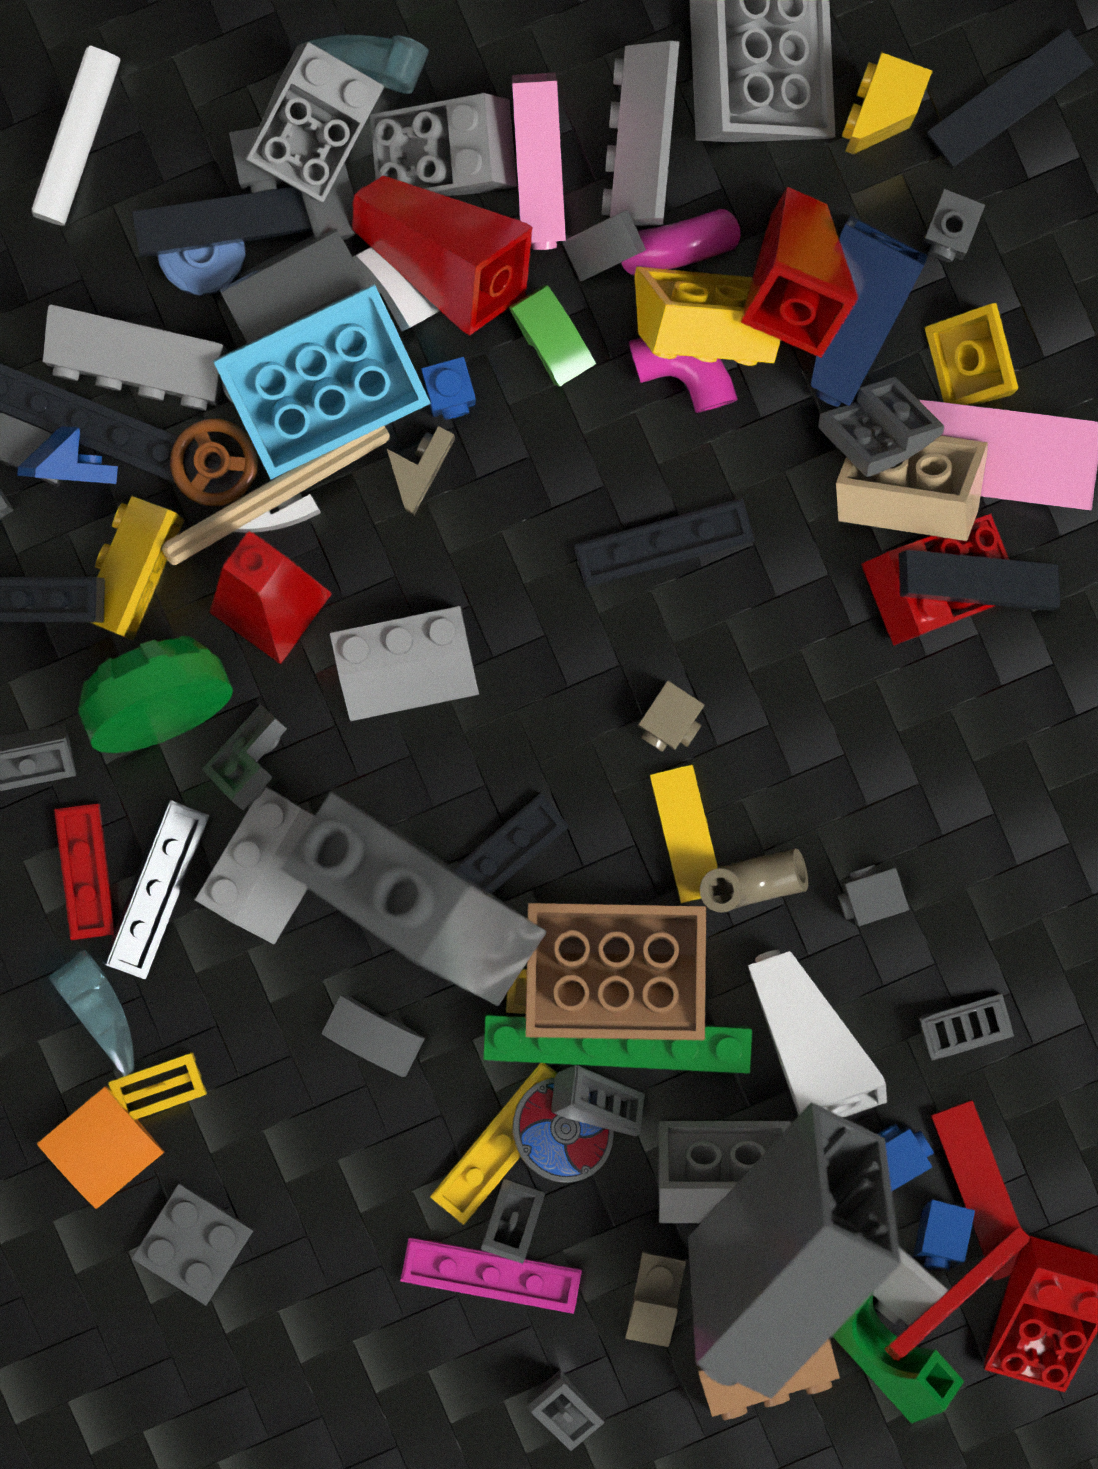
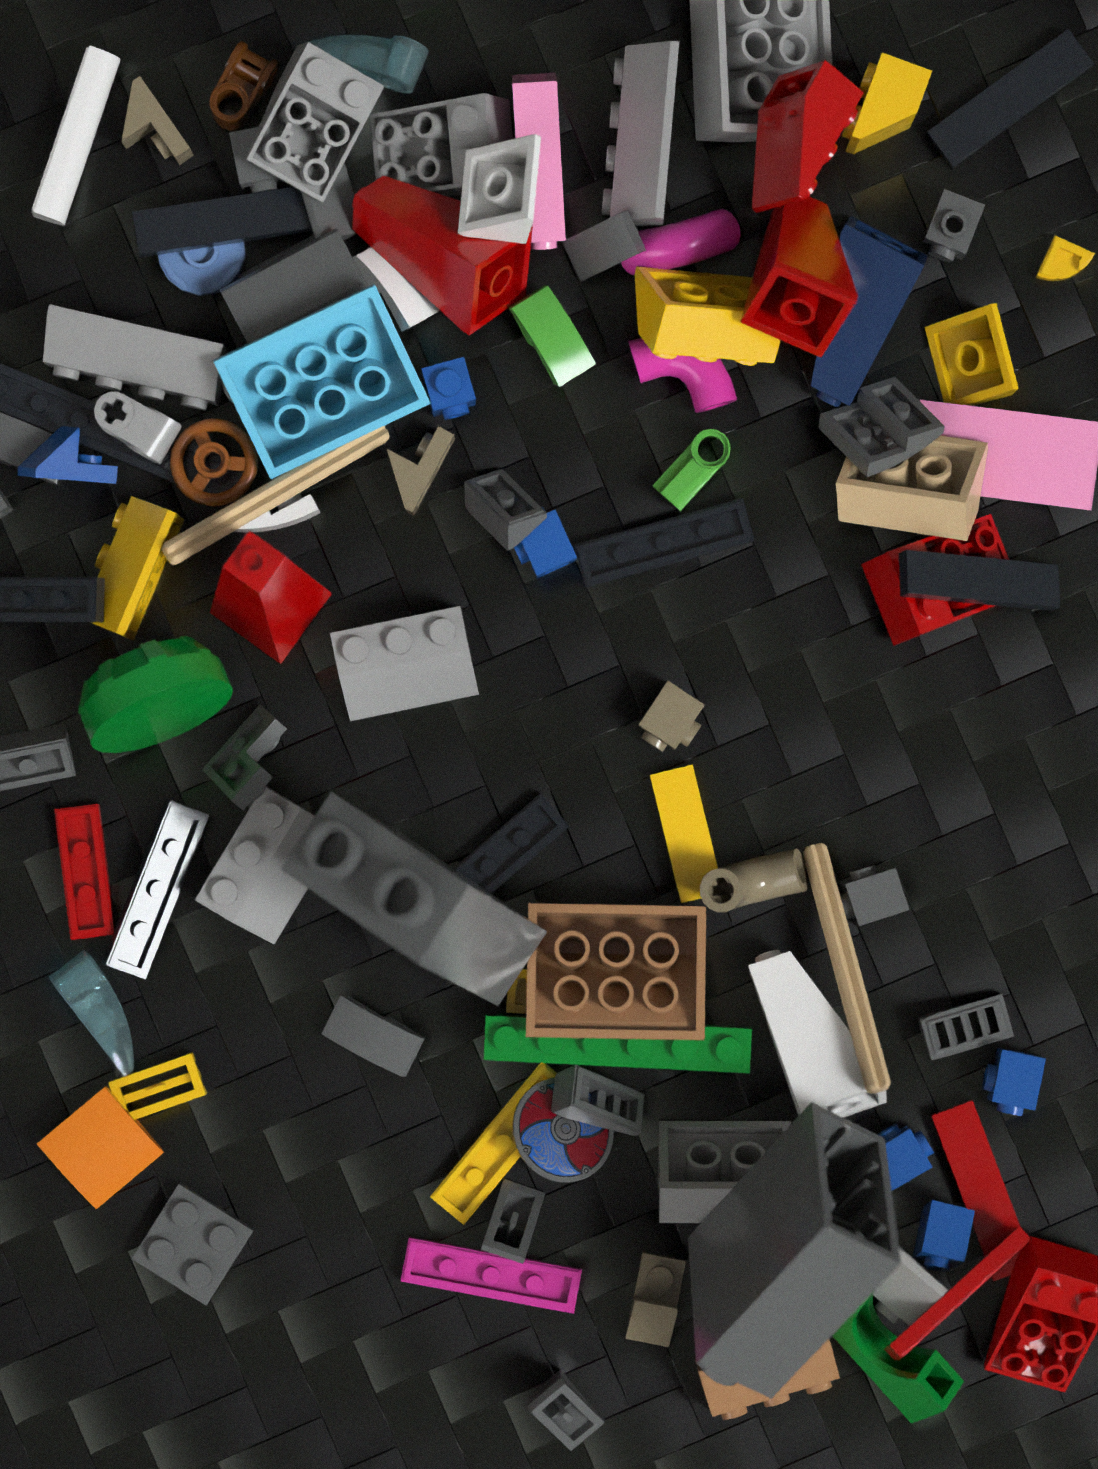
none -> light grey piece [94,392,182,465]
none -> dark tan slope [122,76,194,165]
none -> reddish brown piece [210,41,280,131]
none -> white slope [458,134,541,244]
none -> dark grey slope [464,469,547,550]
none -> blue brick [514,507,577,579]
none -> bright green piece [652,429,731,512]
none -> red slope [752,60,864,213]
none -> tan axle [803,843,891,1094]
none -> blue brick [982,1047,1046,1116]
none -> yellow tile [1036,236,1095,281]

